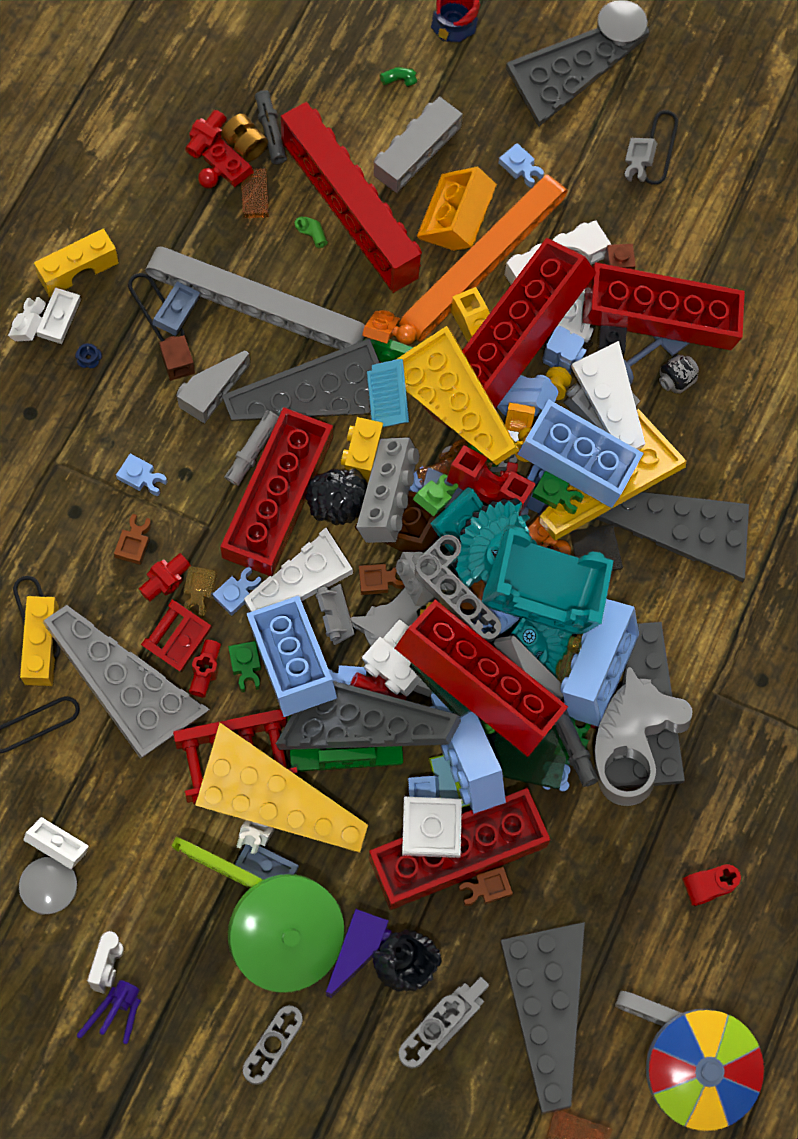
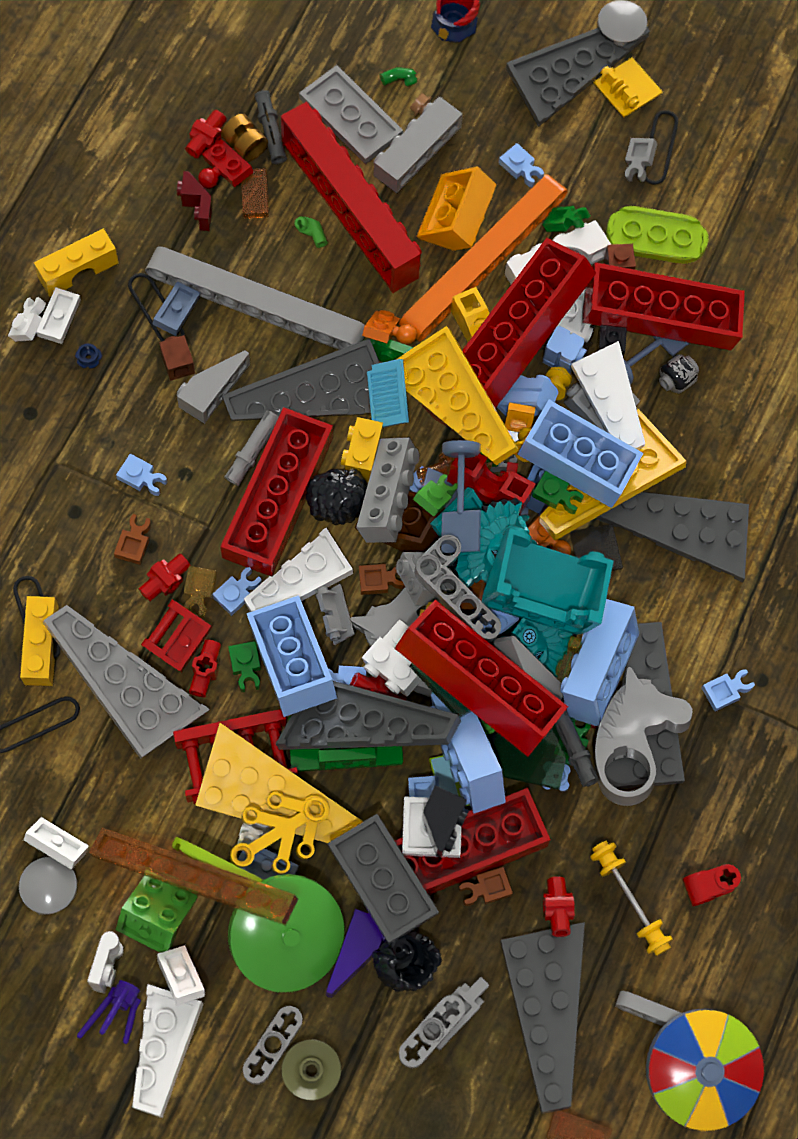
none -> clear orange plate [89,828,298,926]
none -> bright green bracket [116,872,197,953]
none -> white wing [132,984,203,1118]
none -> white plate [157,945,204,1005]
none -> dark red slope [177,171,213,231]
none -> yellow plant [230,792,329,875]
none -> olive dish [282,1040,341,1100]
none -> light grey plate [299,65,403,164]
none -> dark grey plate [328,814,439,945]
none -> medium nougat plate [410,93,431,116]
none -> black slope [422,786,469,858]
none -> sand blue piece [441,440,481,554]
none -> green plate [543,206,590,232]
none -> red axle [543,877,574,937]
none -> yellow axle [590,841,673,956]
none -> yellow hinge [593,58,663,117]
none -> lime tile [606,206,708,264]
none -> light blue plate [702,670,755,711]

